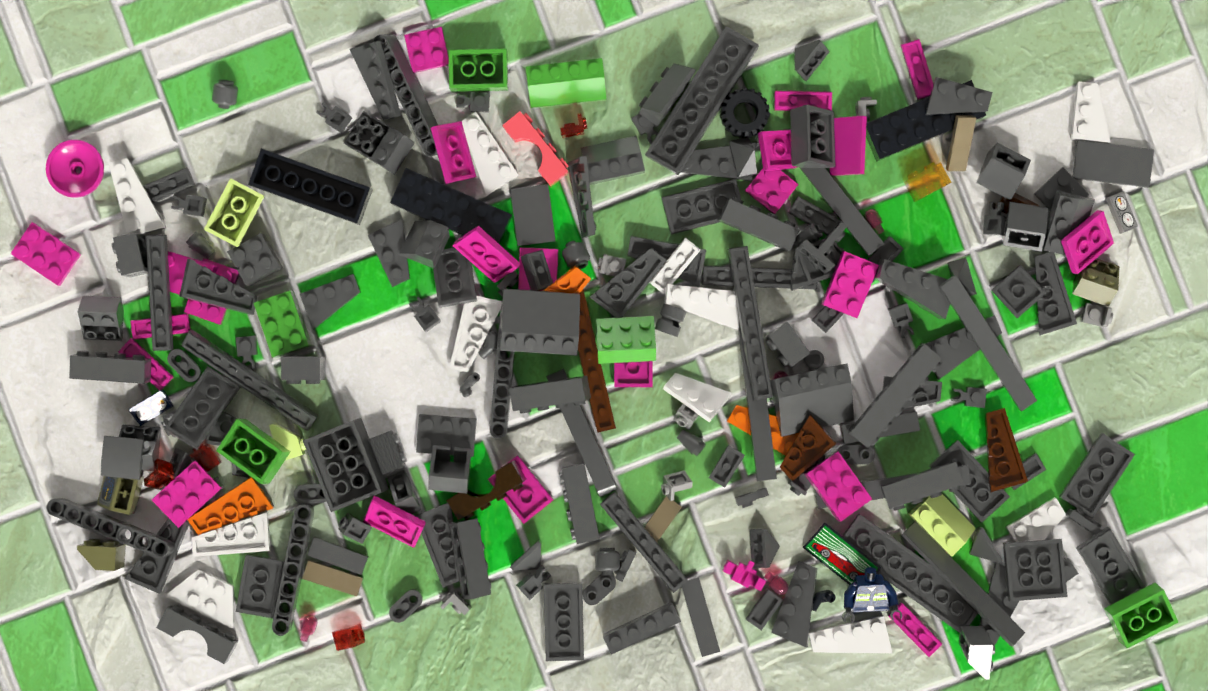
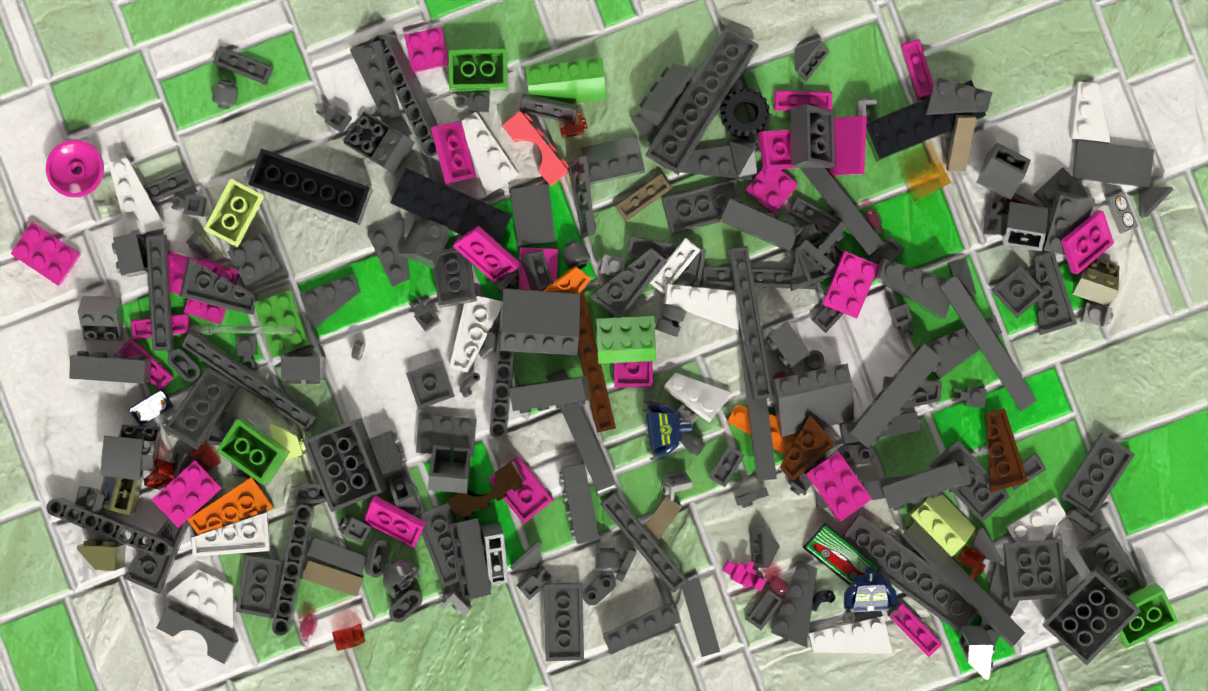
none -> dark grey bracket [75,486,105,514]
none -> clear bar [189,323,296,335]
none -> dark grey tile [213,46,274,86]
none -> dark grey tile [351,340,366,360]
none -> dark grey plate [365,538,389,578]
none -> dark grey cylinder [383,560,421,598]
none -> dark grey plate [406,361,455,409]
none -> dark grey slope [481,522,508,586]
none -> dark grey tile [519,93,579,124]
none -> dark tan tile [614,173,672,222]
none -> dark blue torso [642,401,692,460]
none -> clear red bracket [956,546,986,579]
none -> dark grey slope [1042,566,1141,665]
none -> dark grey slope [1139,187,1174,218]

